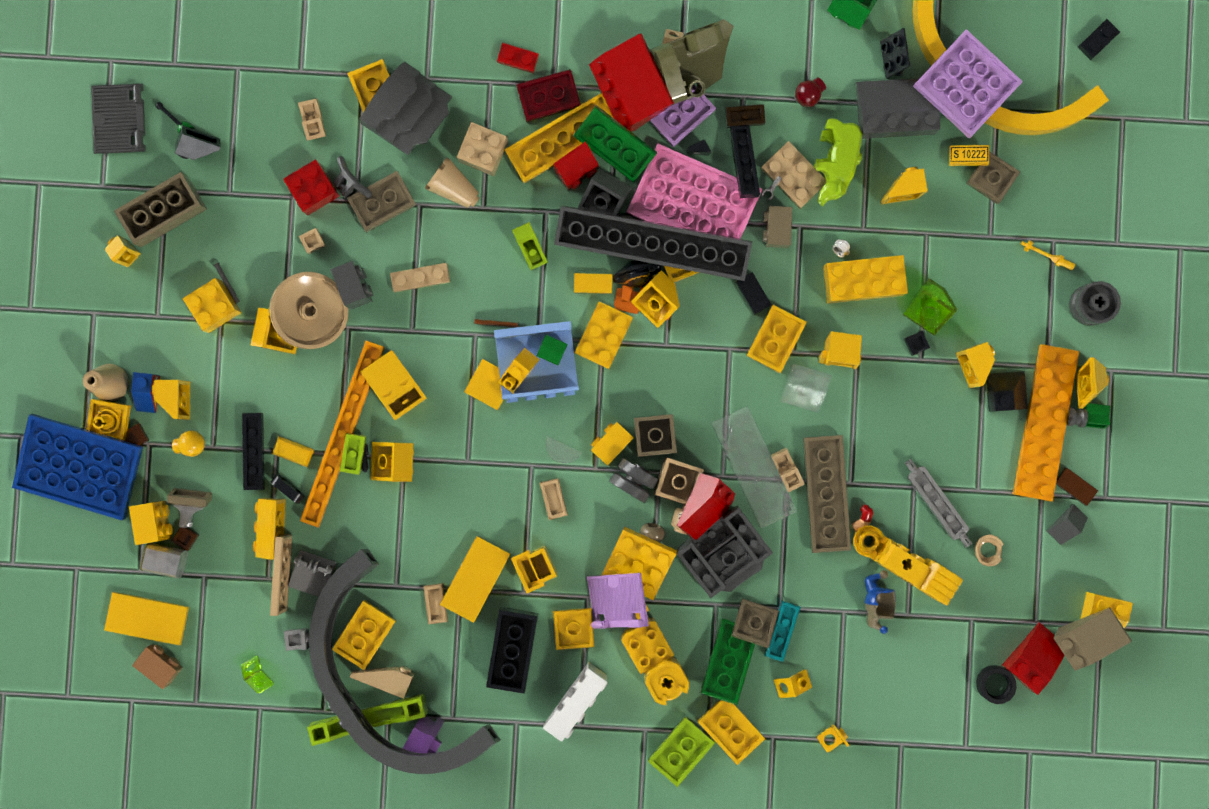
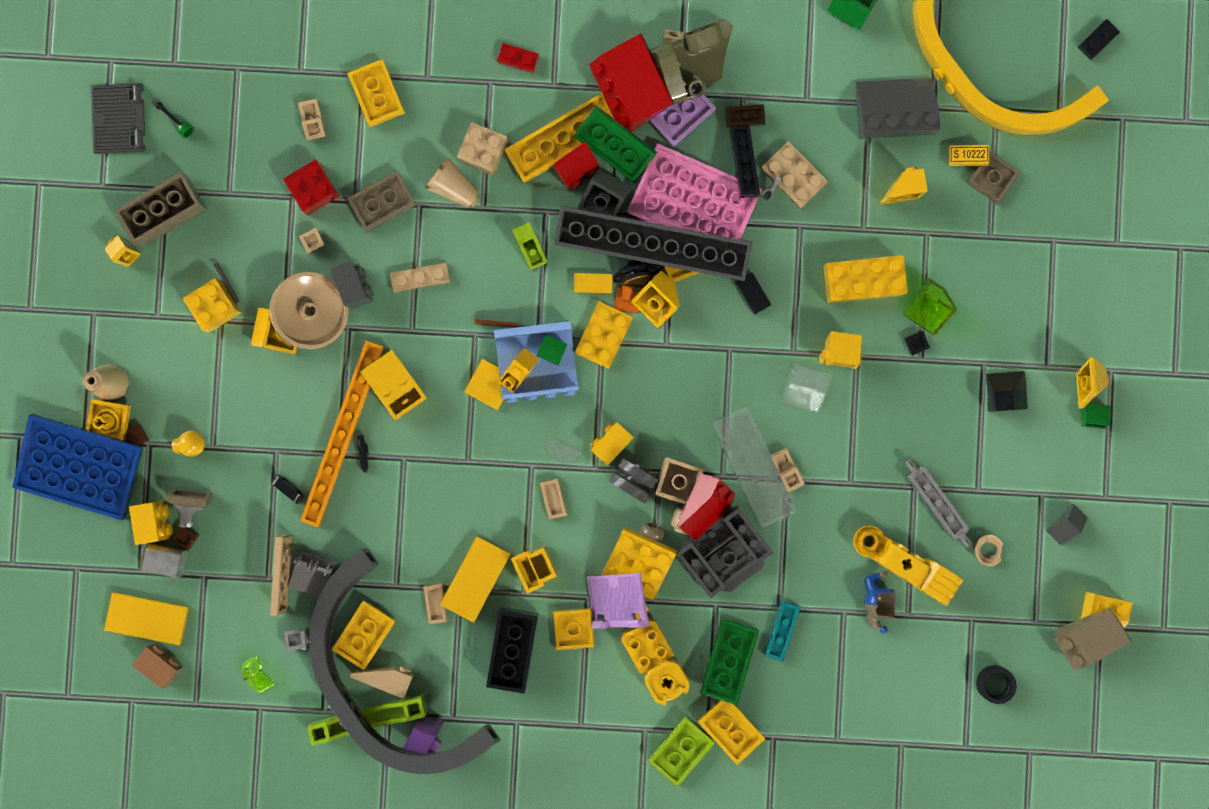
blue slope [131,372,160,413] -> none
yellow slope [152,380,190,420] -> none
slope [175,125,221,160] -> none
black plate [242,413,265,490] -> none
yellow slope [253,498,286,560] -> none
yellow tile [272,436,314,467] -> none
dark grey piece [333,156,372,198] -> none
lime hinge [340,433,366,475] -> none
dark grey slope [360,62,452,155] -> none
yellow slope [371,442,414,482] -> none
dark red tile [516,69,581,122] -> none
white wedge [543,662,608,742] -> none
dark tan brick [634,414,677,457] -> none
black slope [686,139,711,156] -> none
dark tan tile [731,598,779,648] -> none
yellow plate [746,305,807,373] -> none
dark tan brick [762,206,792,248] -> none
yellow bracket [774,669,812,698] -> none
dark red piece [795,77,826,107] -> none
dark tan plate [803,435,851,553] -> none
lime animal [814,118,862,206] -> none
yellow bracket [817,724,850,752] -> none
white plate [832,239,850,257] -> none
arm [851,505,874,532] -> none
black hinge [880,28,910,78] -> none
lavender plate [913,29,1023,138] -> none
yellow slope [956,342,995,388] -> none
red slope [1002,622,1065,695] -> none
light orange plate [1013,344,1080,502] -> none
yellow piece [1021,240,1075,271] -> none
reddish brown tile [1056,468,1098,506] -> none
dark grey wheel [1066,407,1088,428] -> none
dark grey wheel [1069,281,1121,326] -> none

